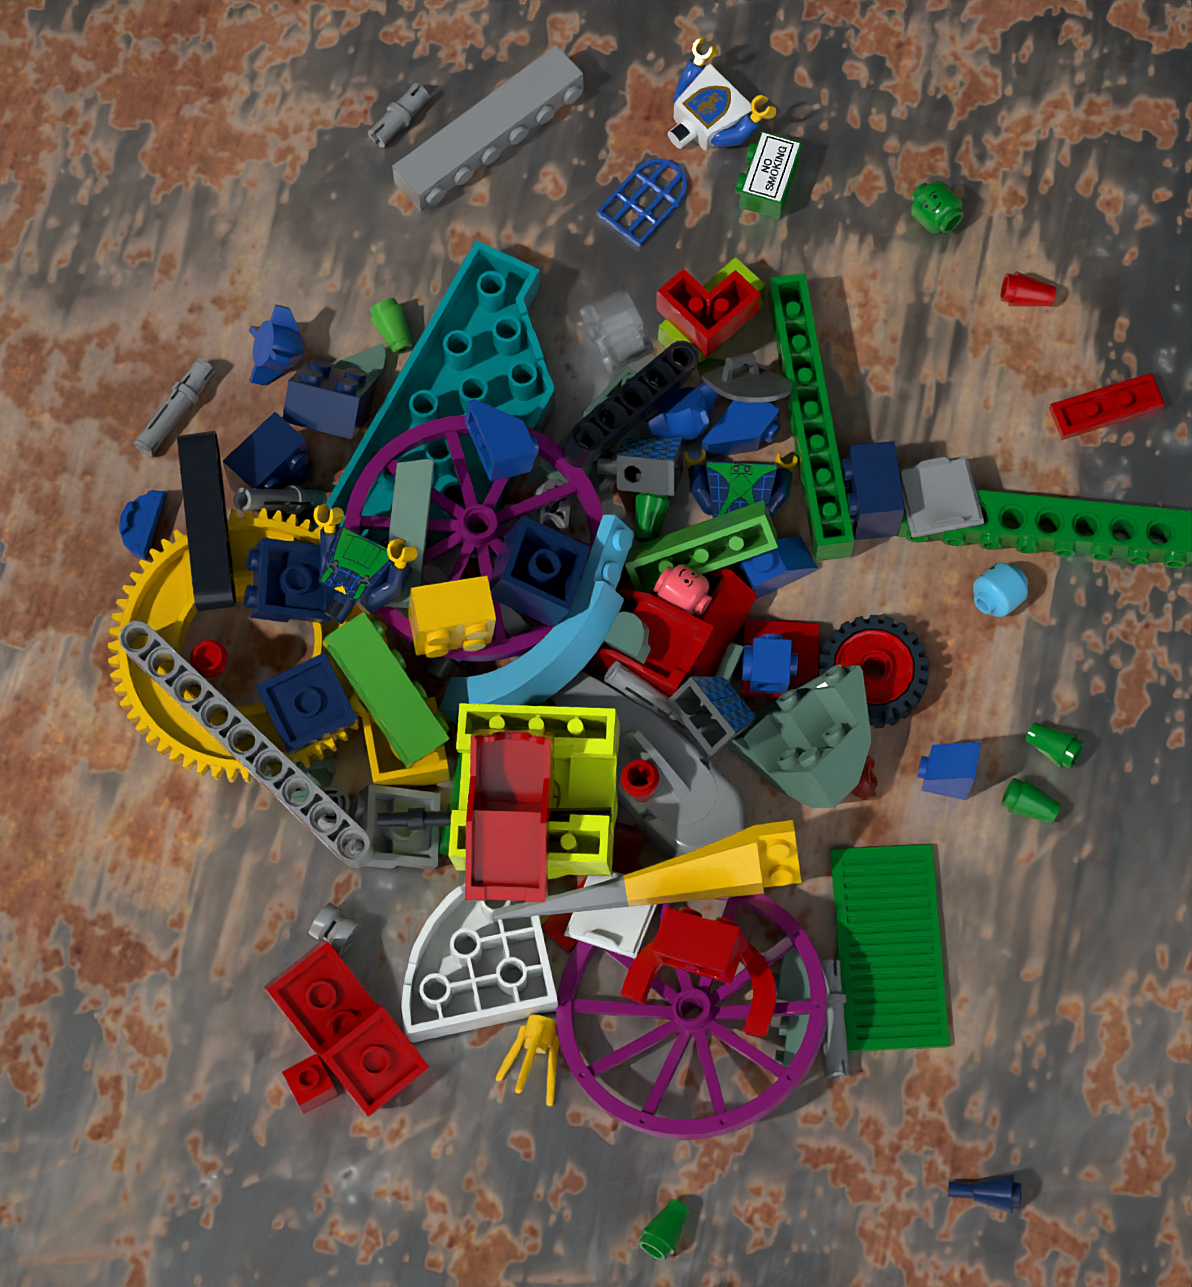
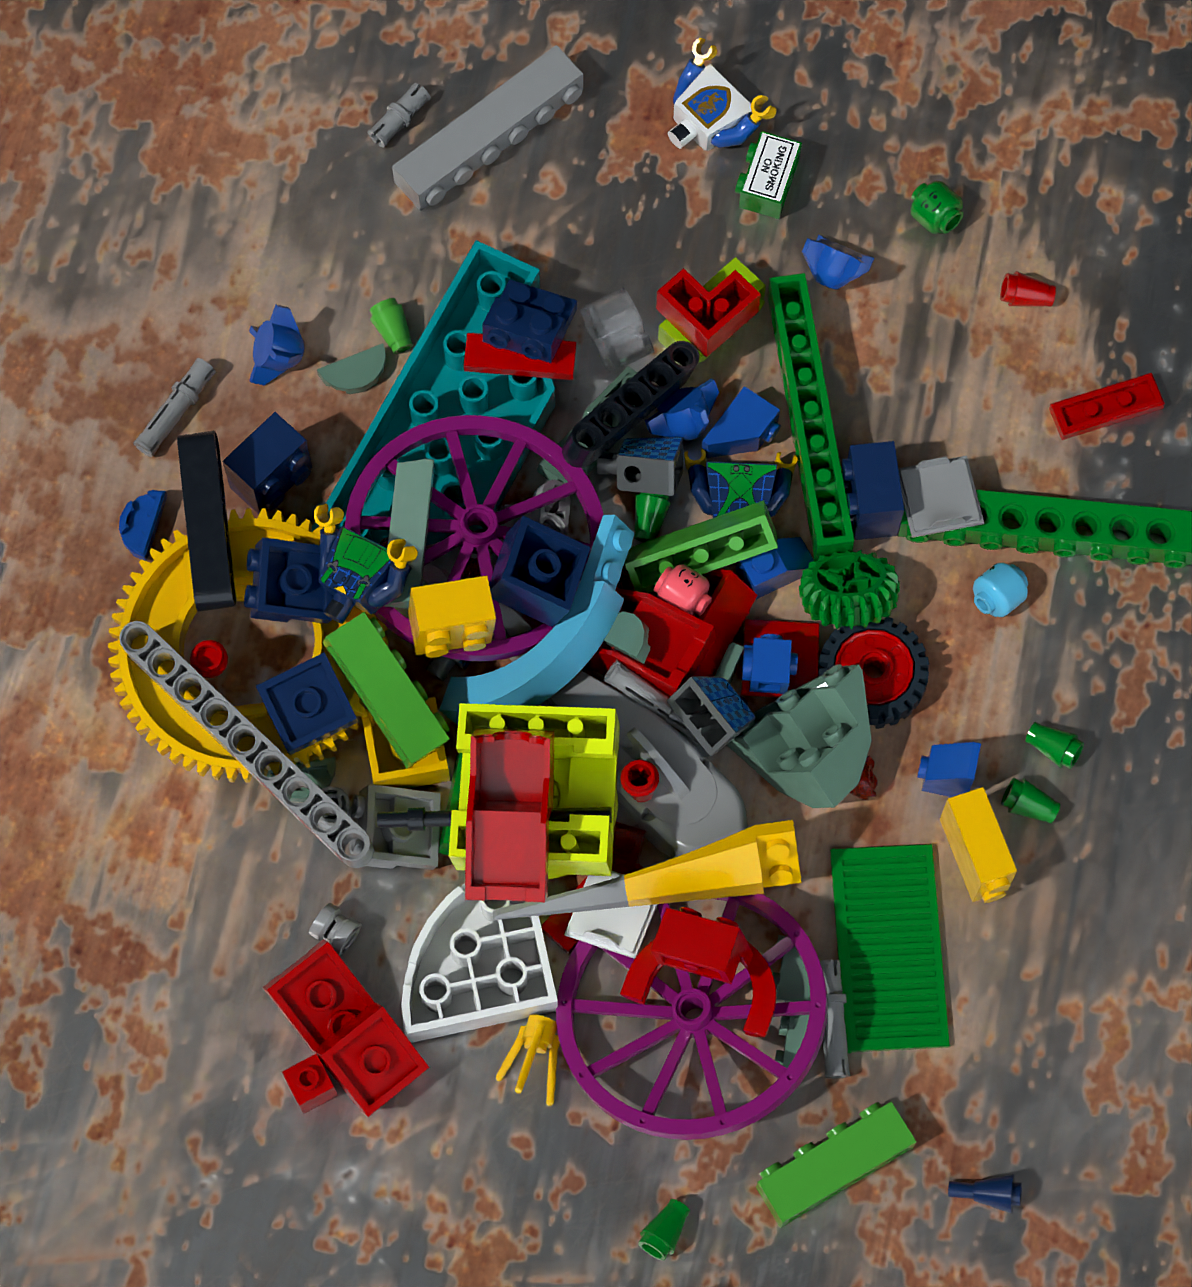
light grey pin [233,485,327,515] -> none
dark blue brick [282,359,377,439] -> none
blue slope [464,399,539,482] -> none
blue window [597,158,687,247] -> none
dark grey shield [697,352,792,403] -> none
none -> red tile [464,333,577,380]
none -> dark blue plate [483,279,577,363]
none -> bright green brick [756,1102,917,1228]
none -> green gear [799,549,900,630]
none -> blue piece [802,235,874,289]
none -> yellow brick [940,787,1017,903]

